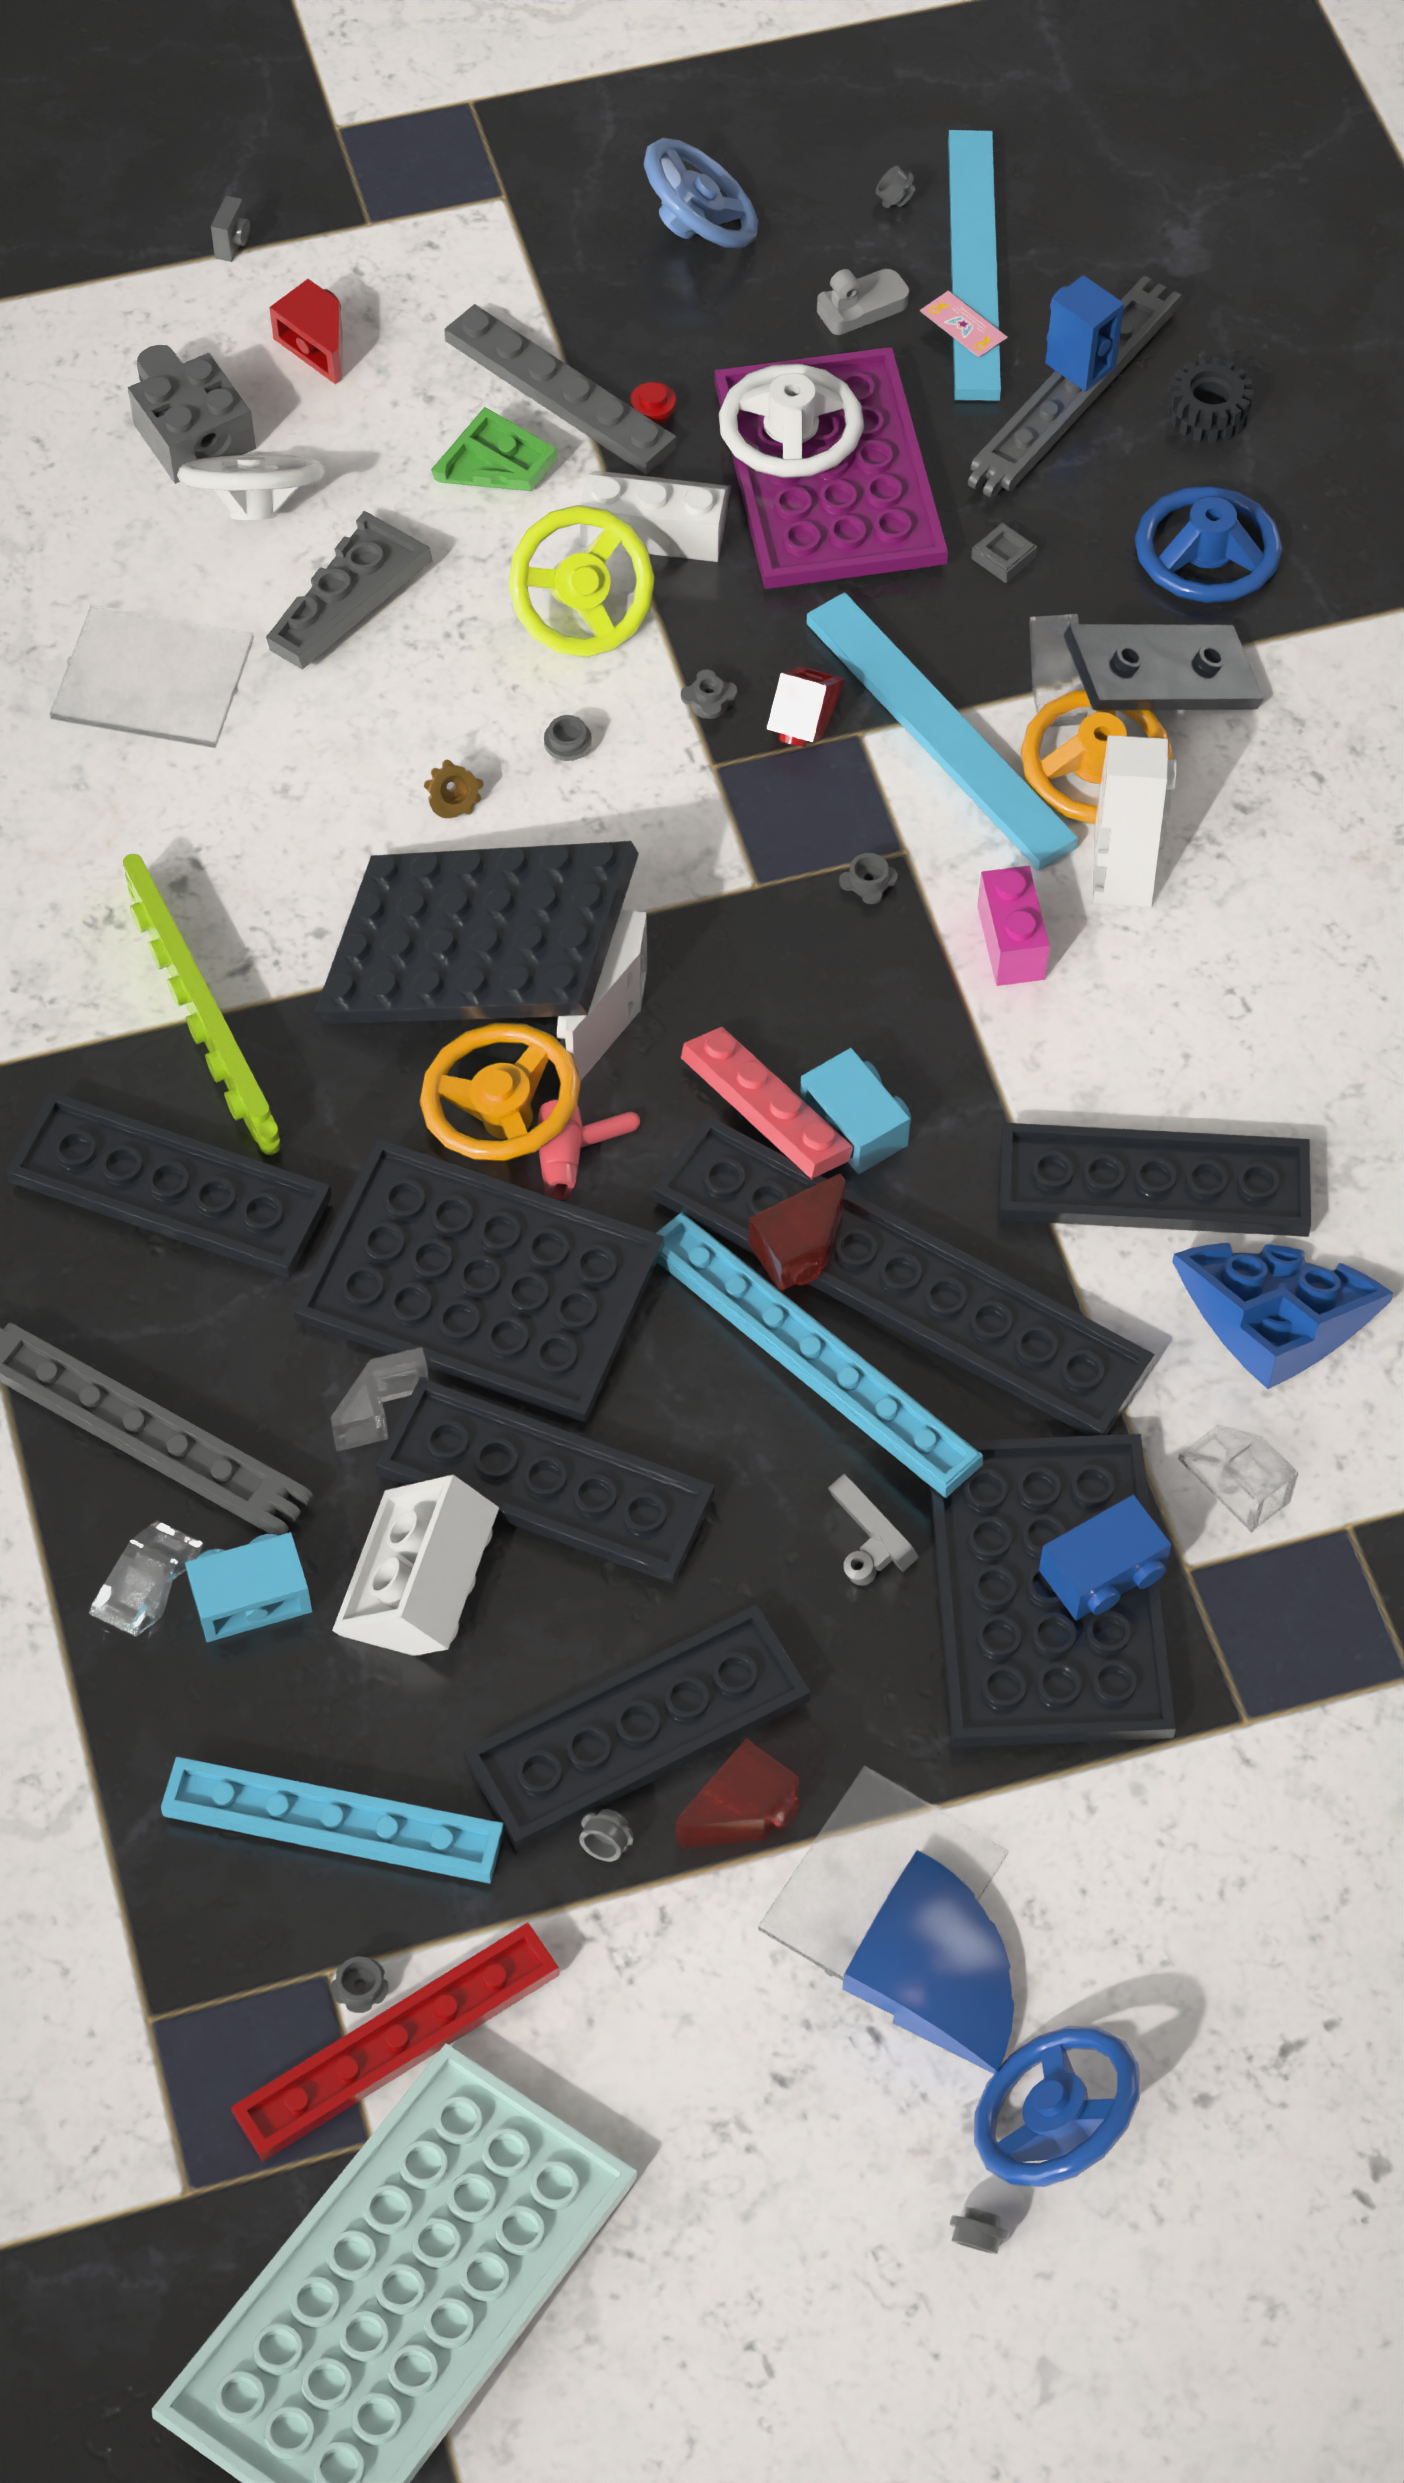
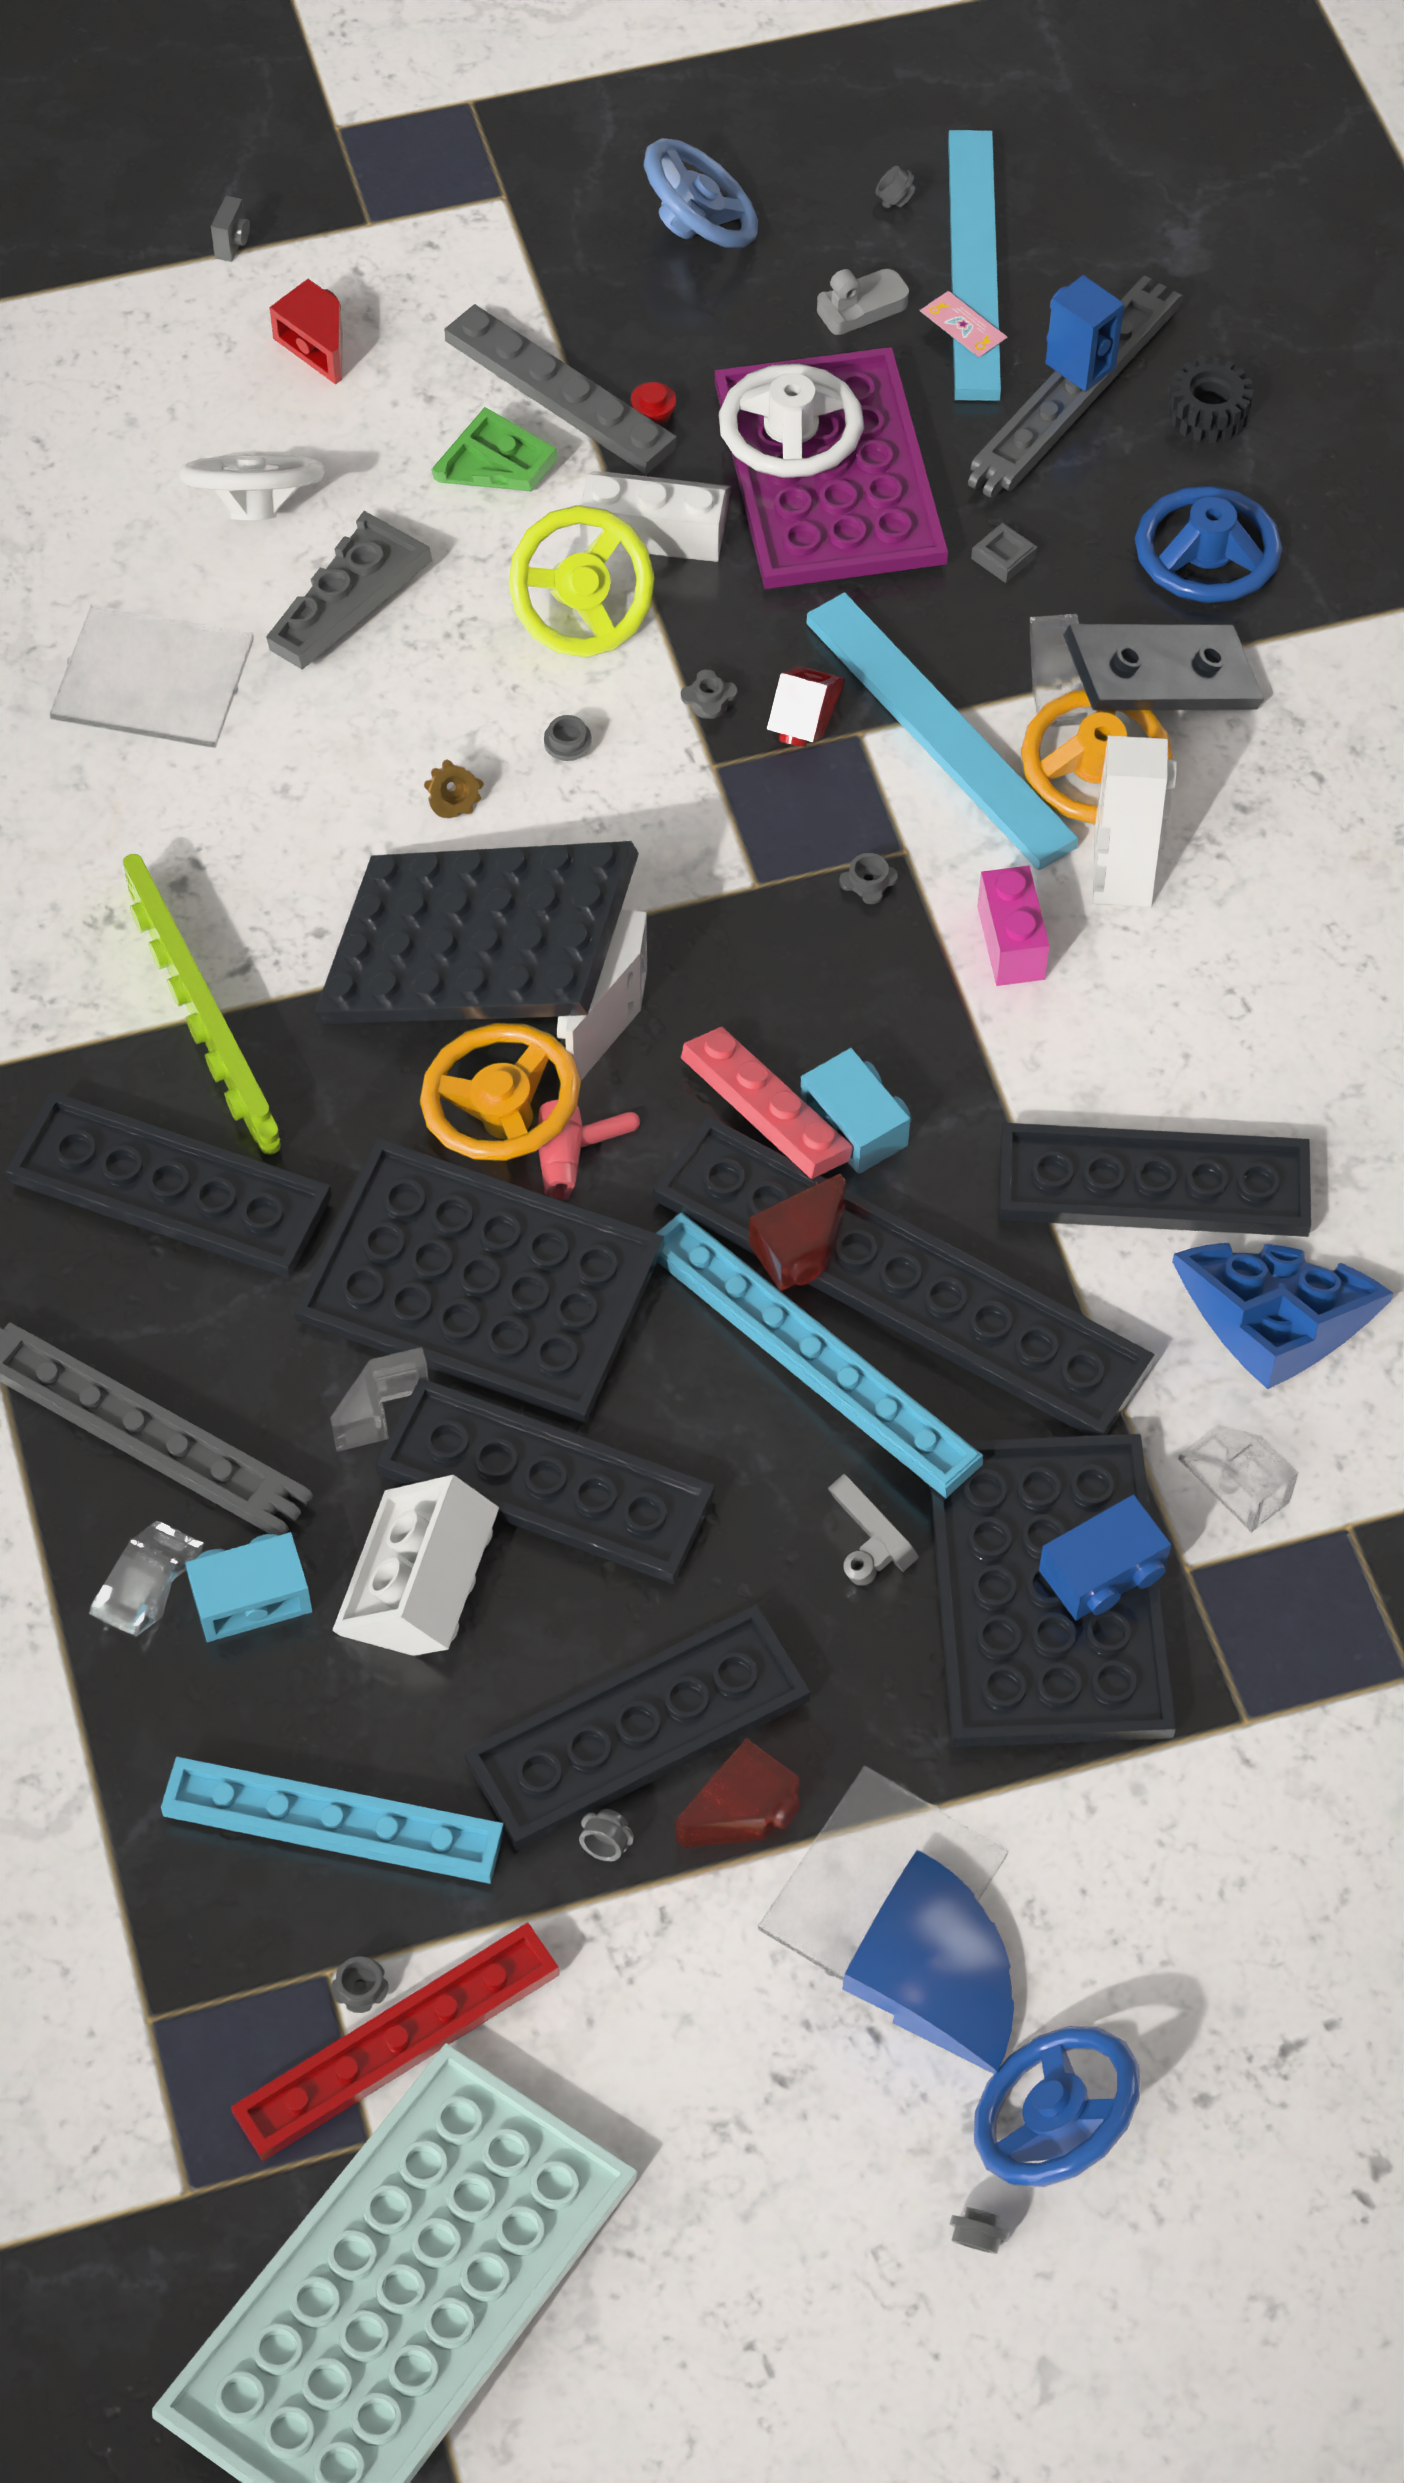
dark grey brick [127,345,256,484] -> none

